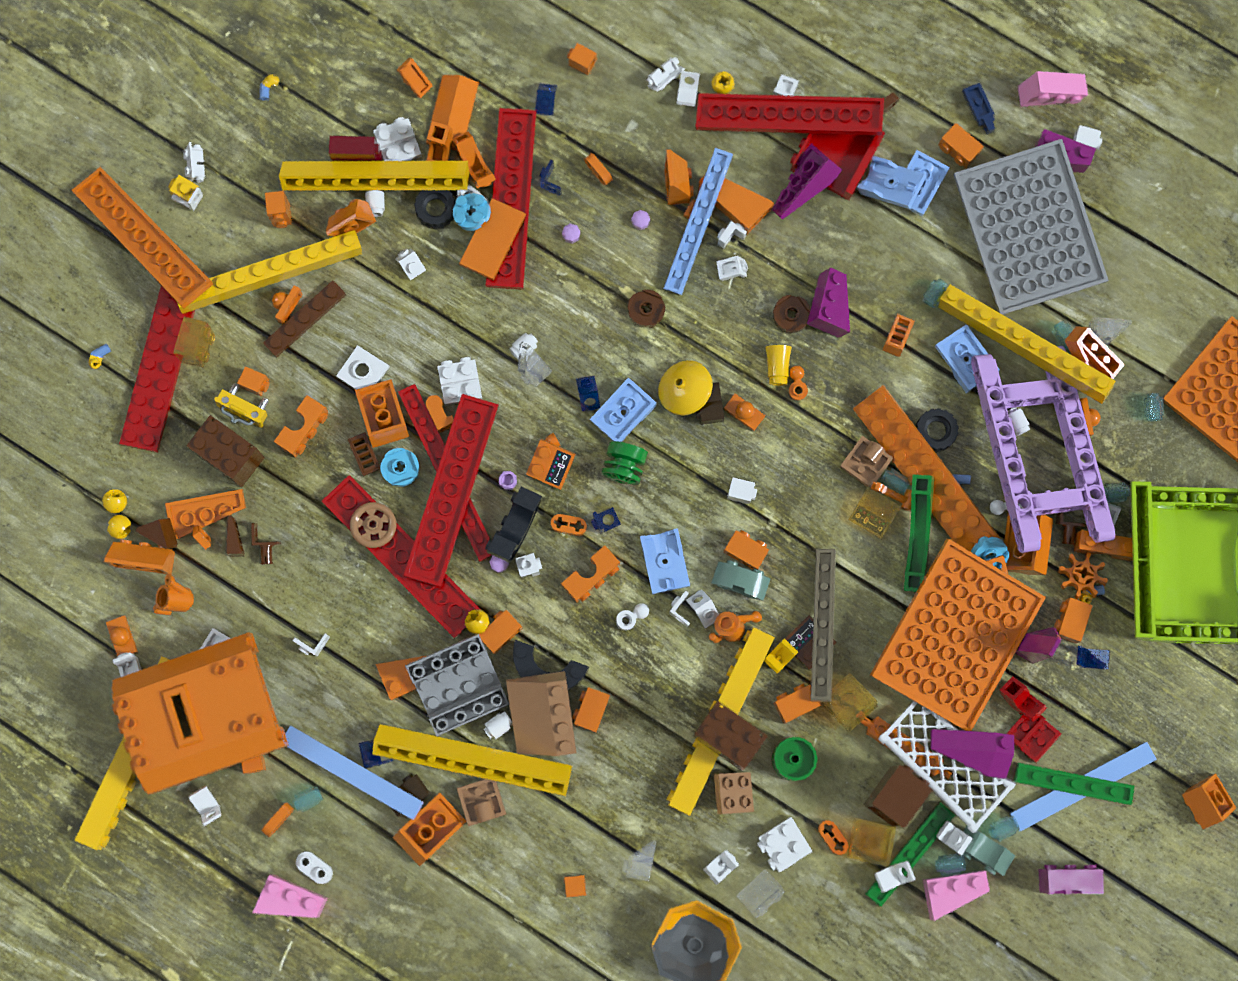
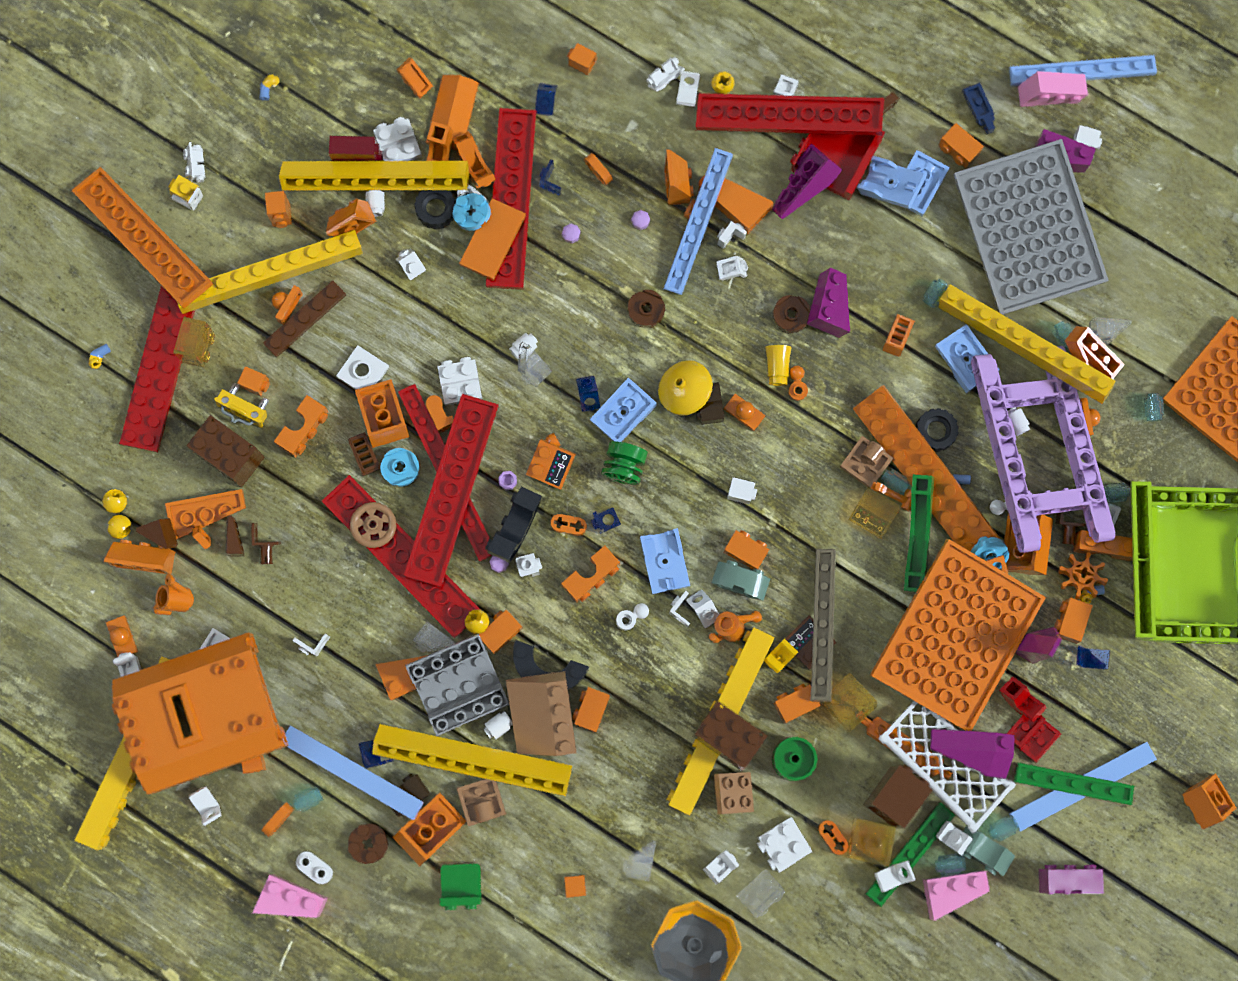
none -> reddish brown plate [348,824,388,864]
none -> clear slope [413,622,456,653]
none -> green bracket [440,863,482,910]
none -> light blue tile [1009,55,1157,86]

